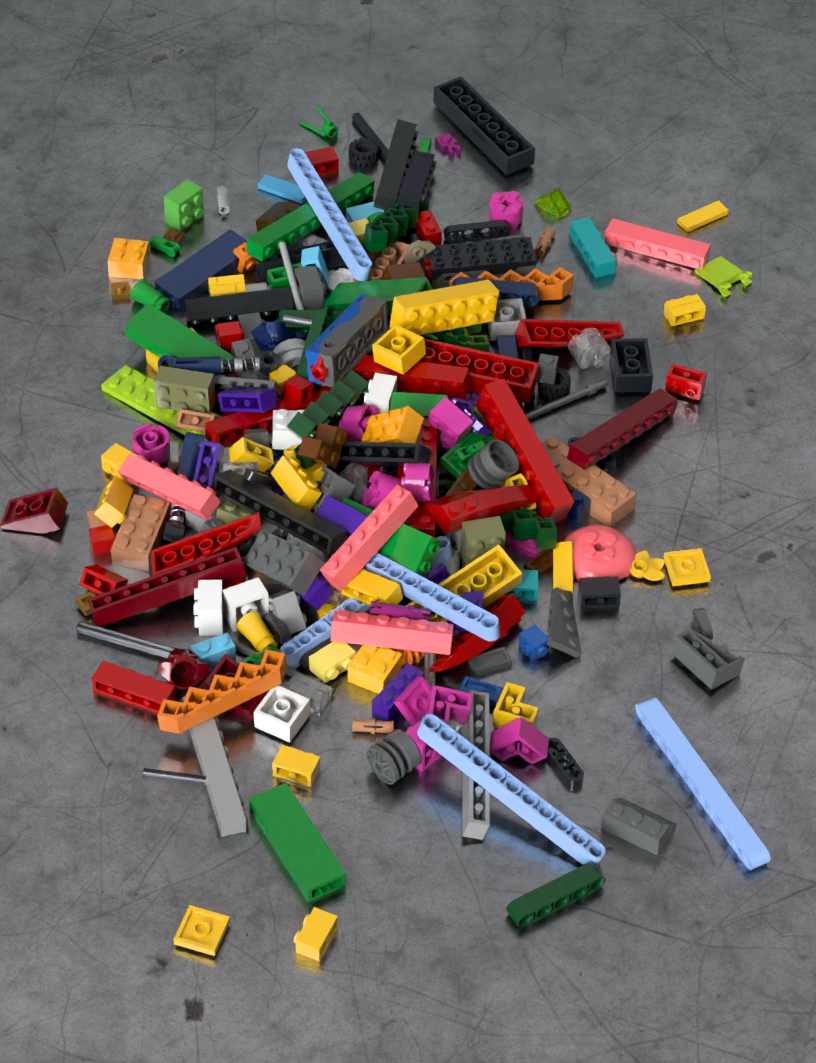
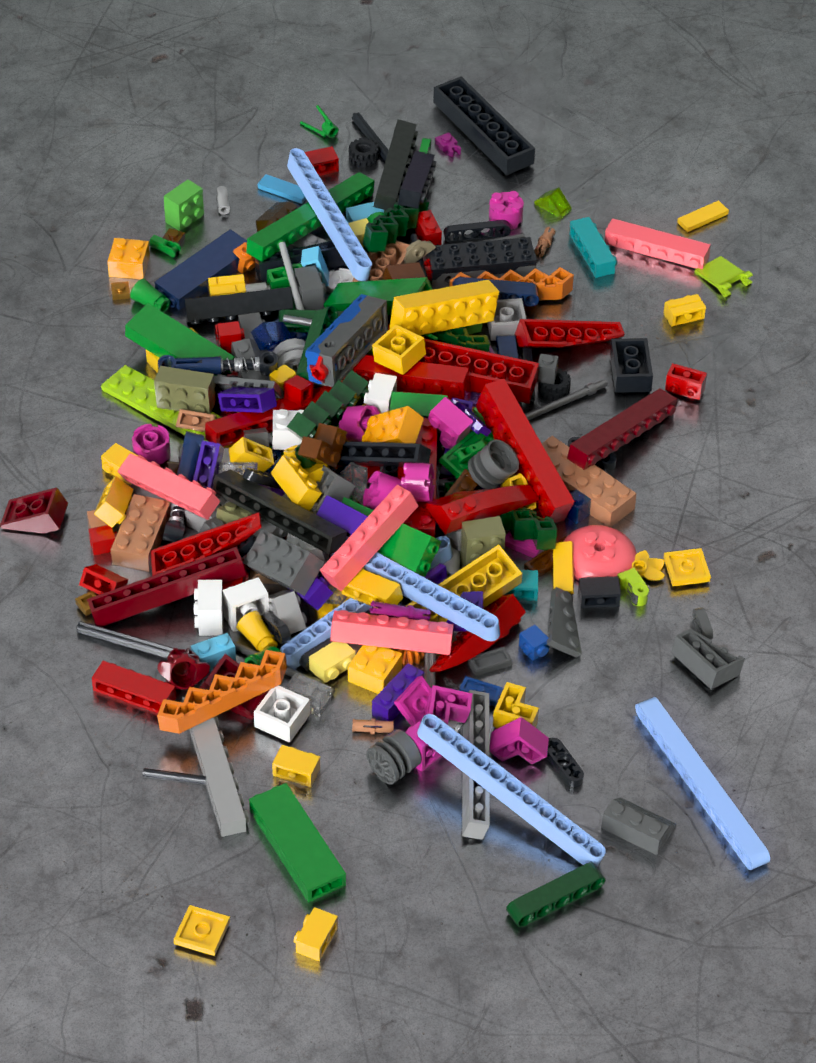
clear brick [568,328,611,369] -> none
none -> lime leg [617,568,649,606]

